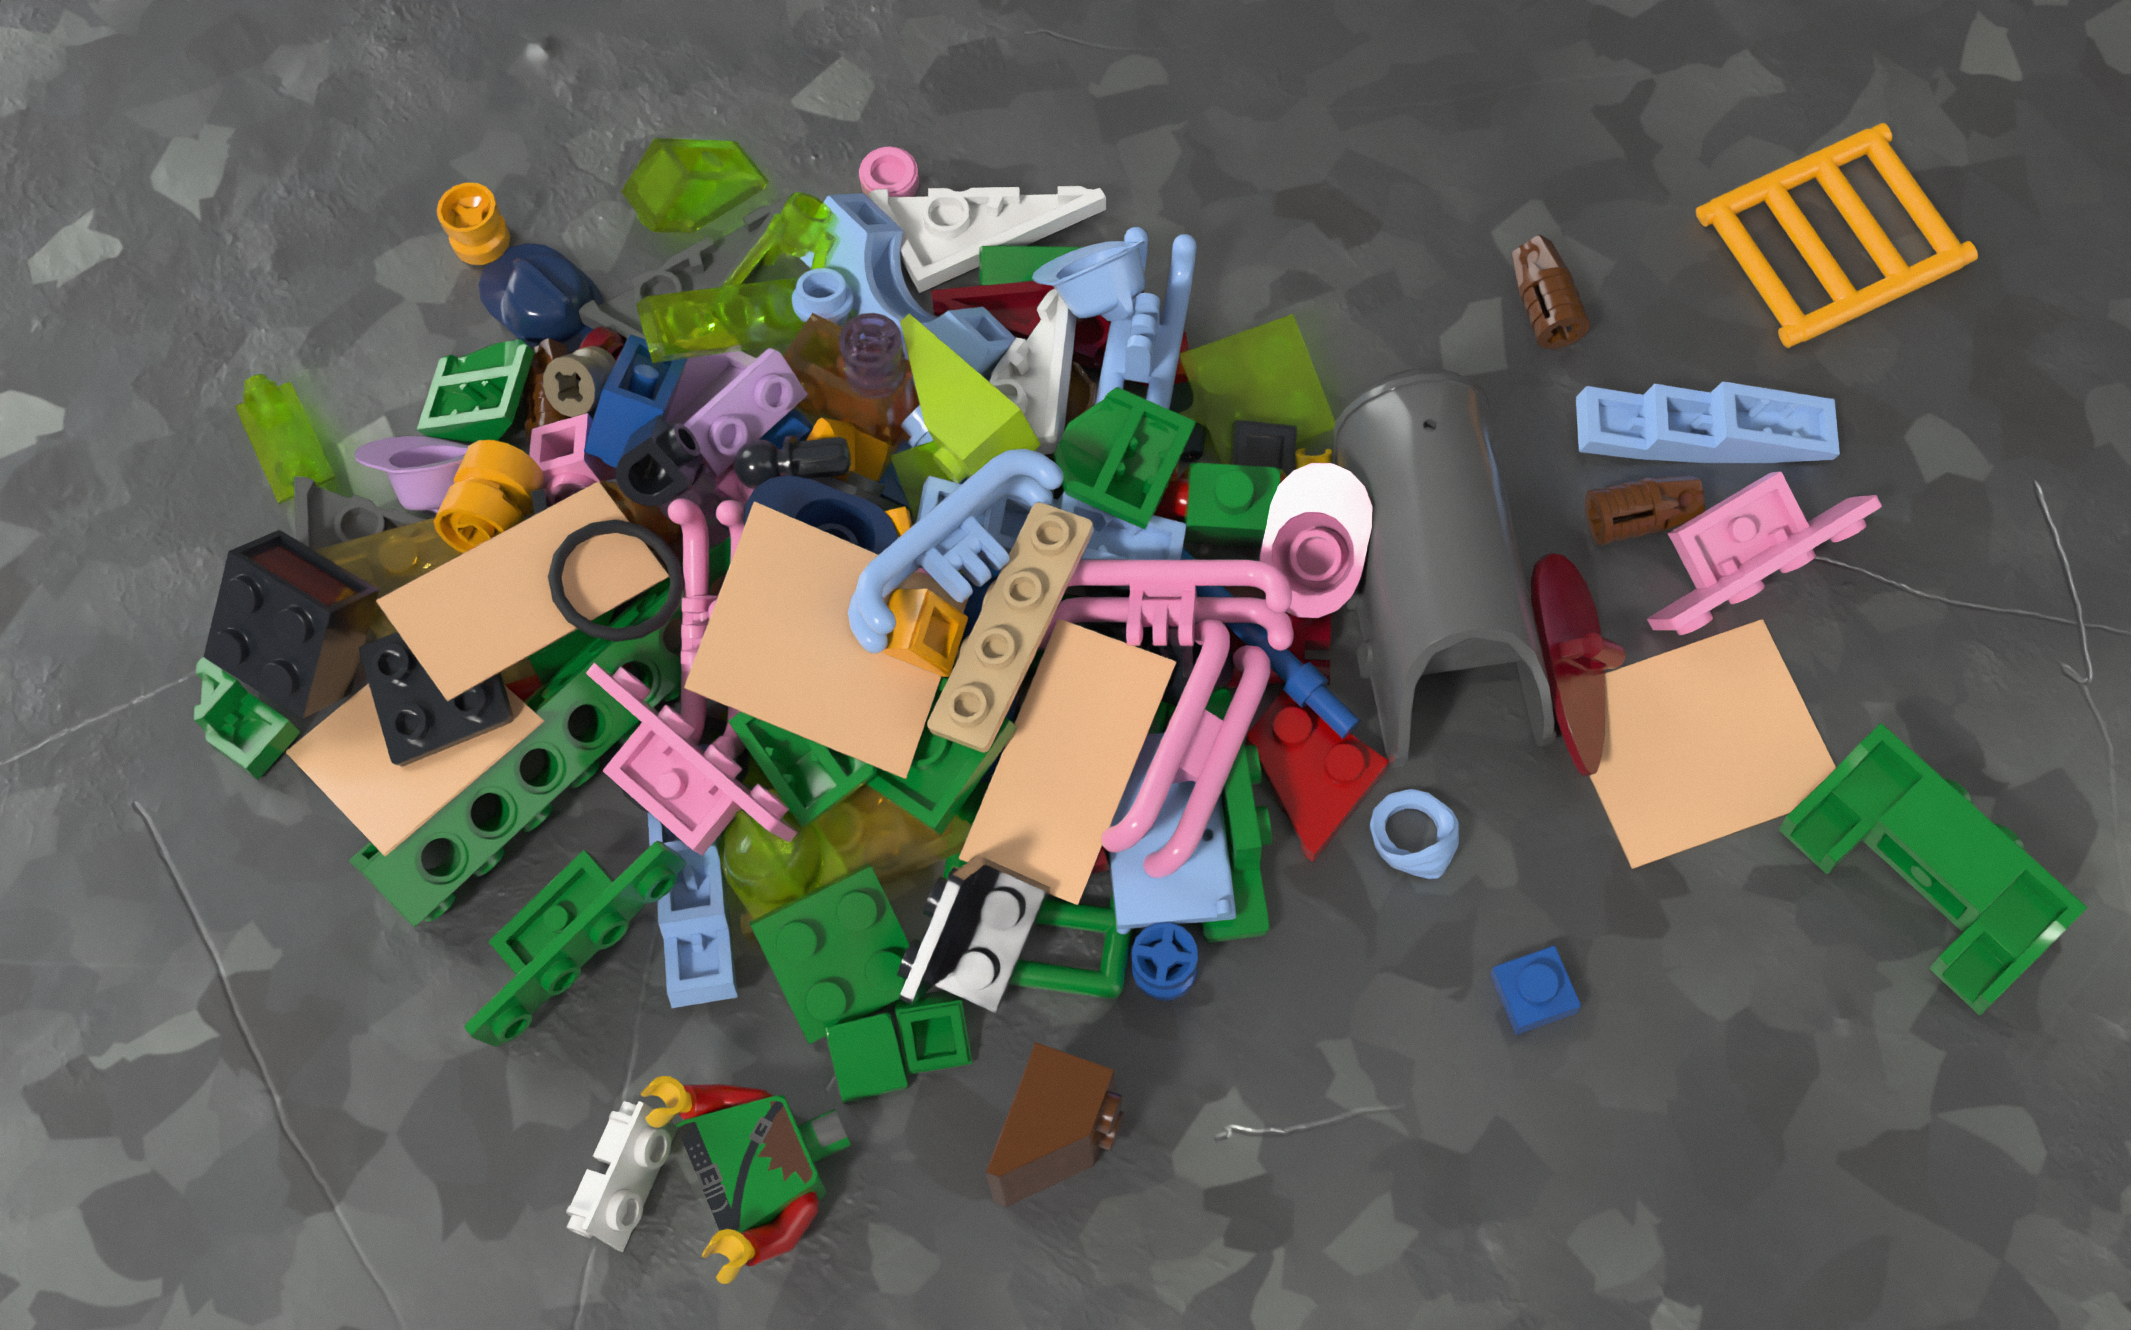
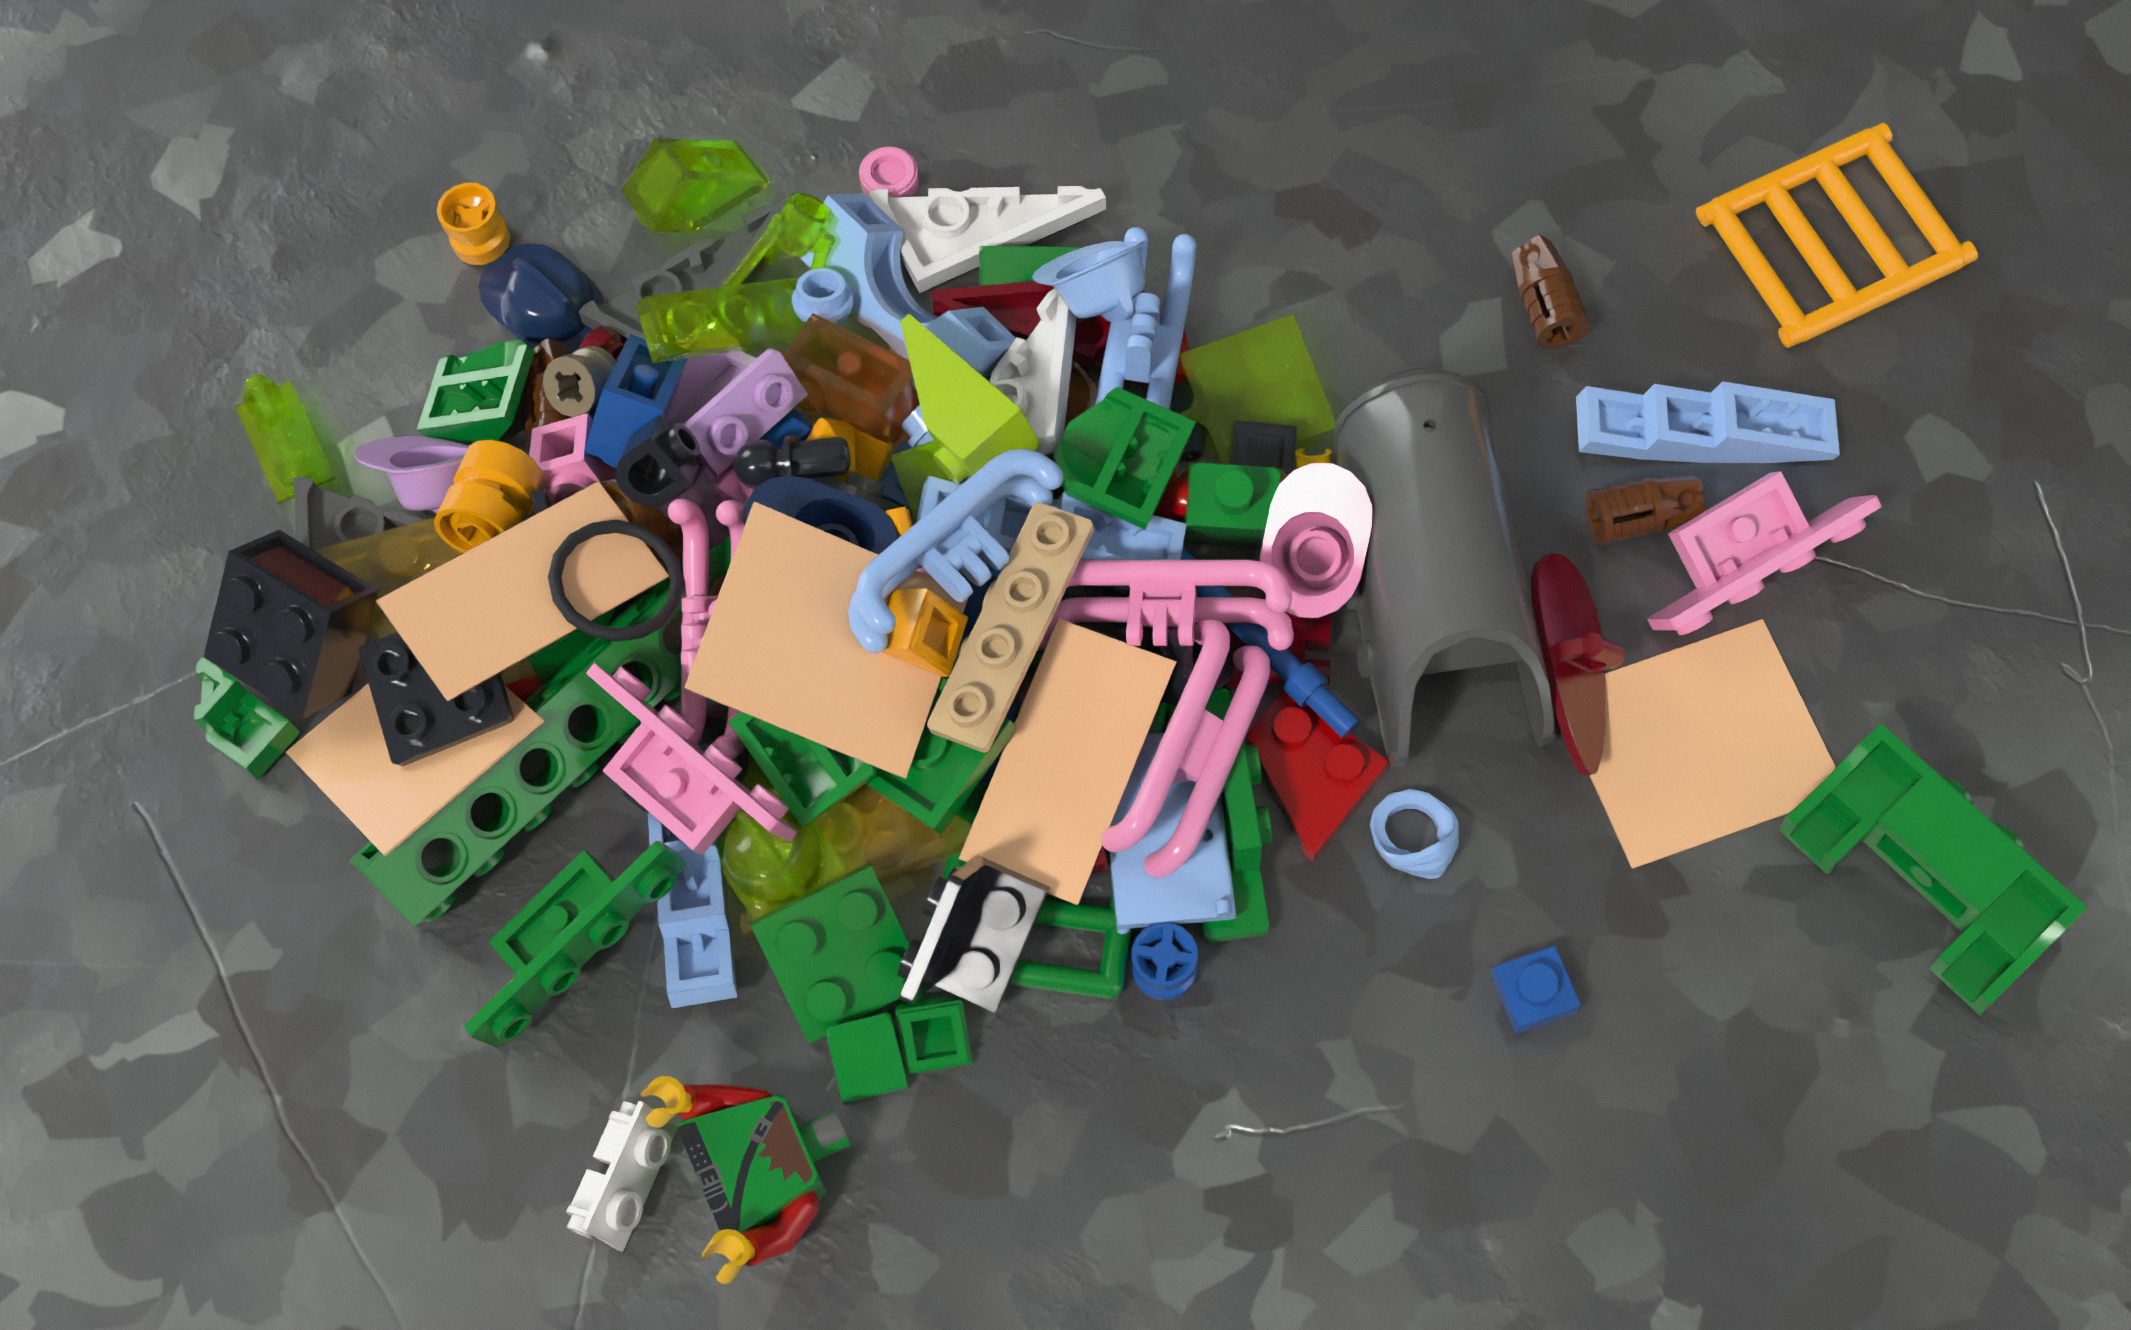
wheel [839,313,907,399] -> none
reddish brown slope [986,1042,1124,1207] -> none

